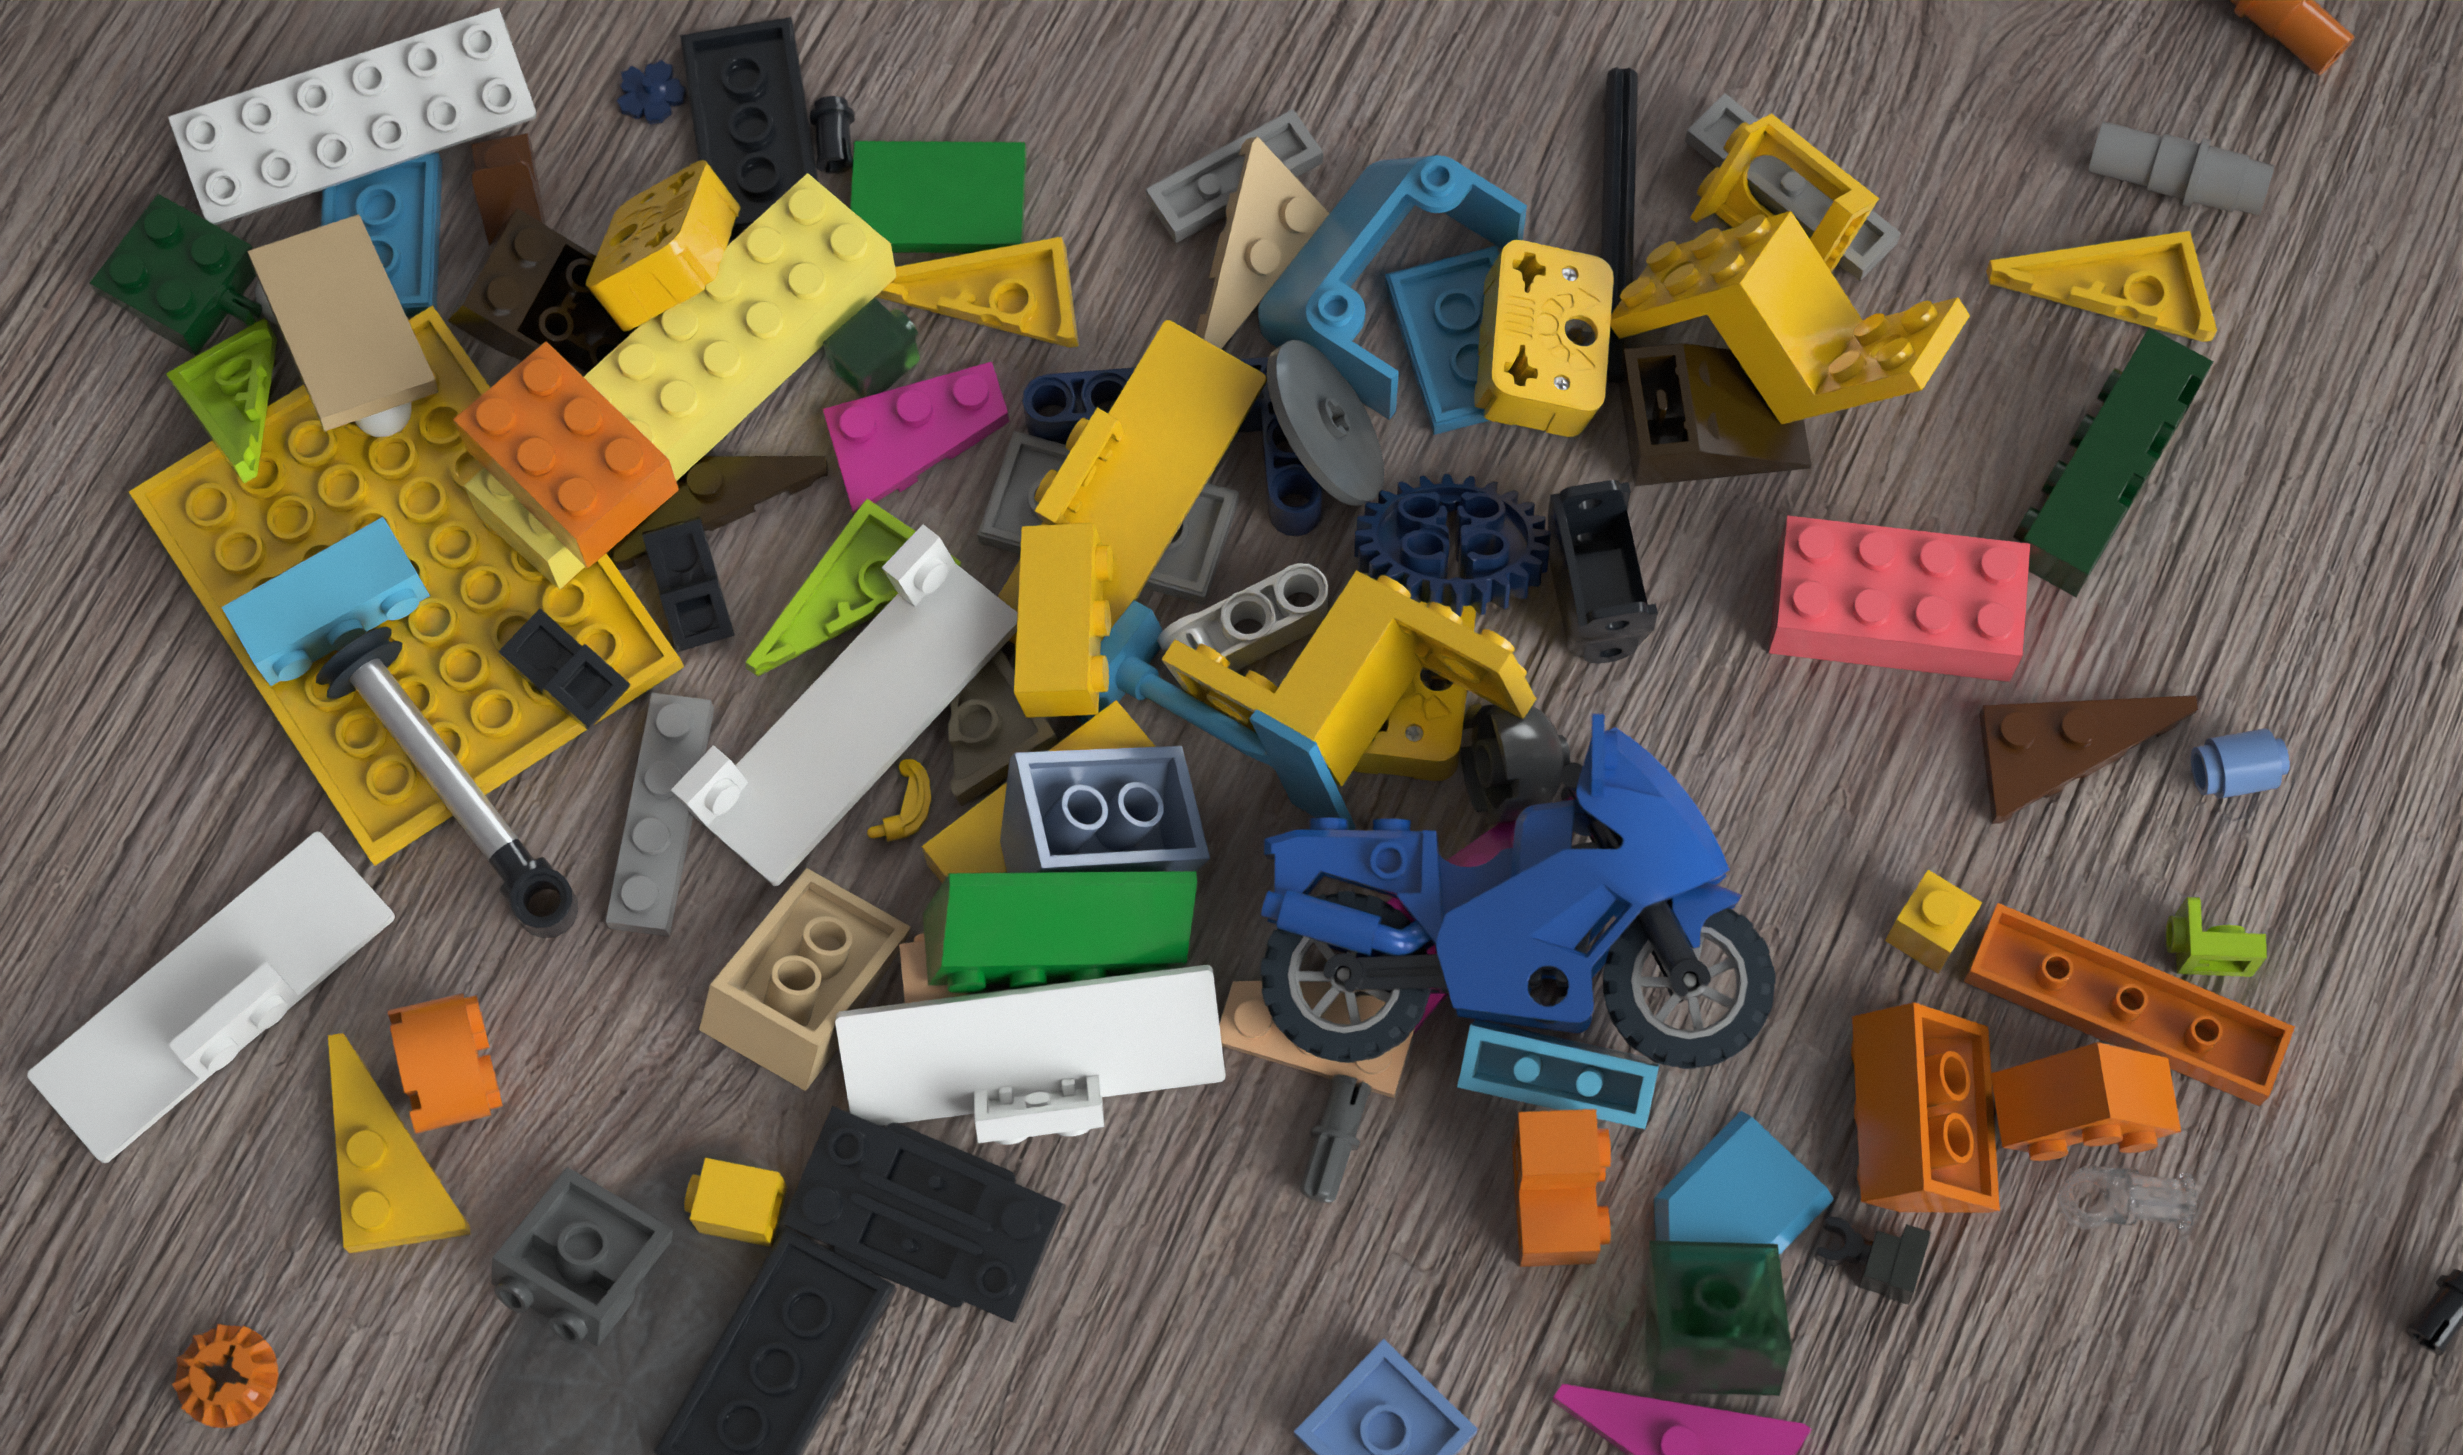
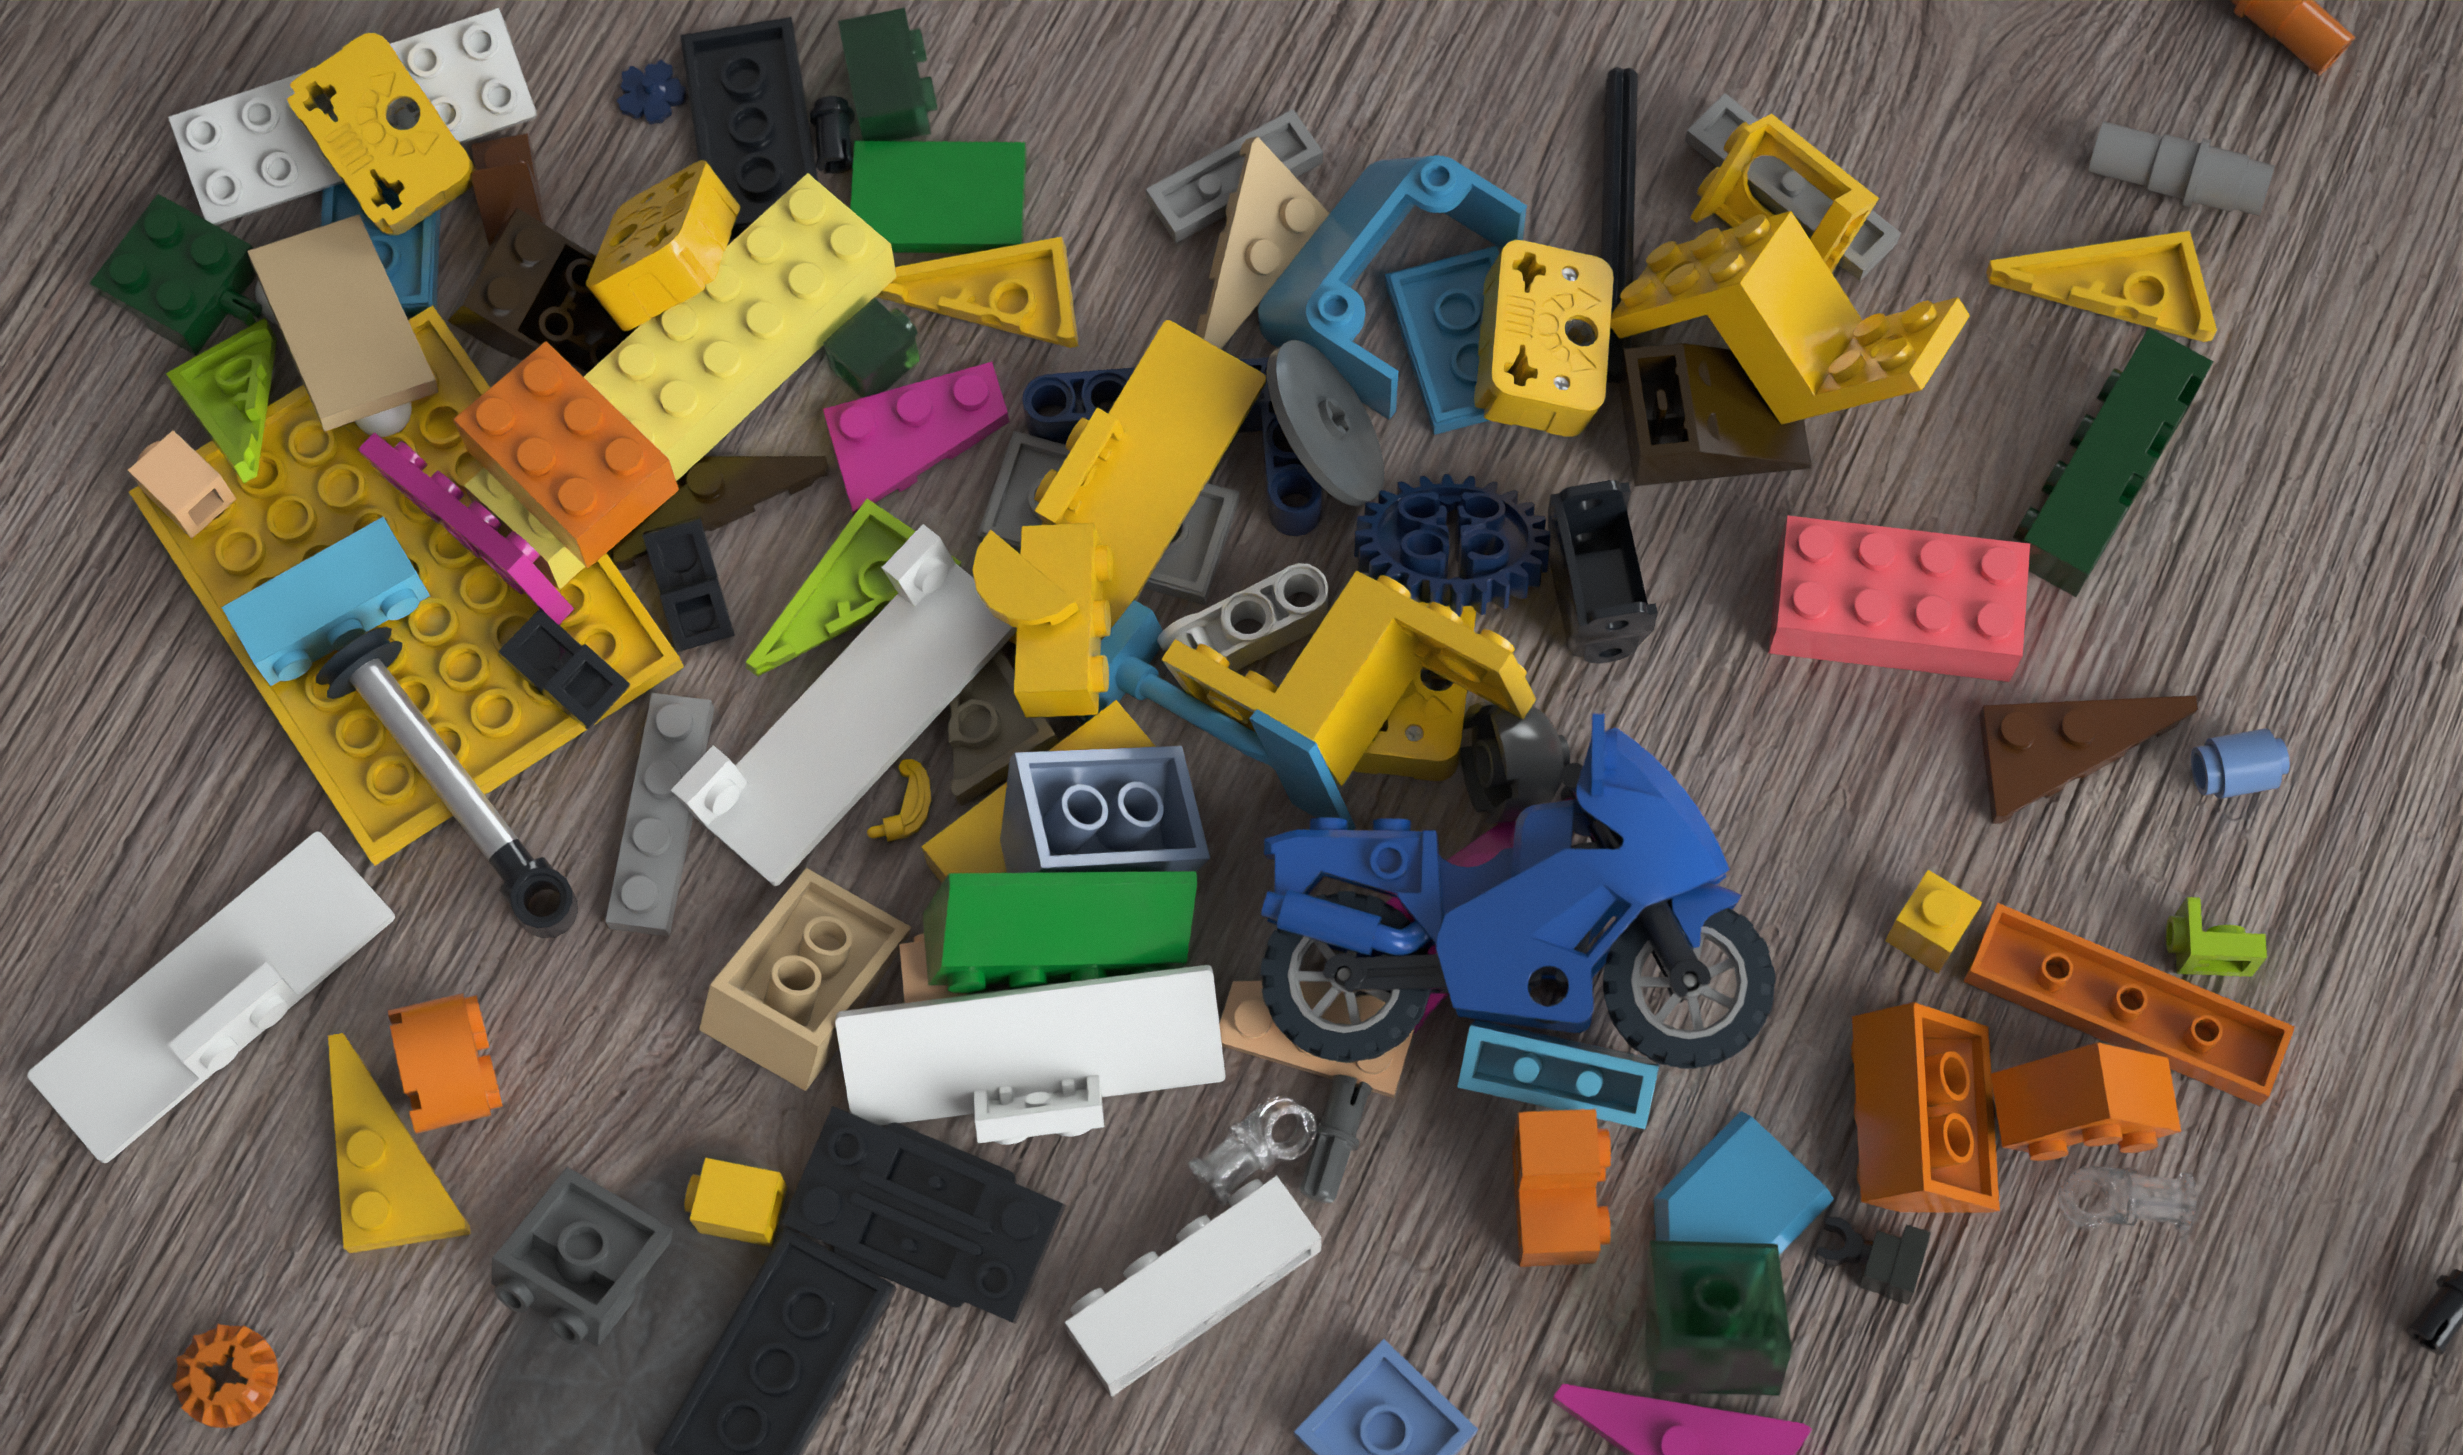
none -> light nougat brick [128,430,236,539]
none -> yellow axle [287,33,475,236]
none -> dark pink wing [358,432,574,625]
none -> clear green brick [838,8,938,141]
none -> yellow tile [972,529,1079,628]
none -> white brick [1065,1176,1321,1397]
none -> clear connector [1188,1095,1316,1206]

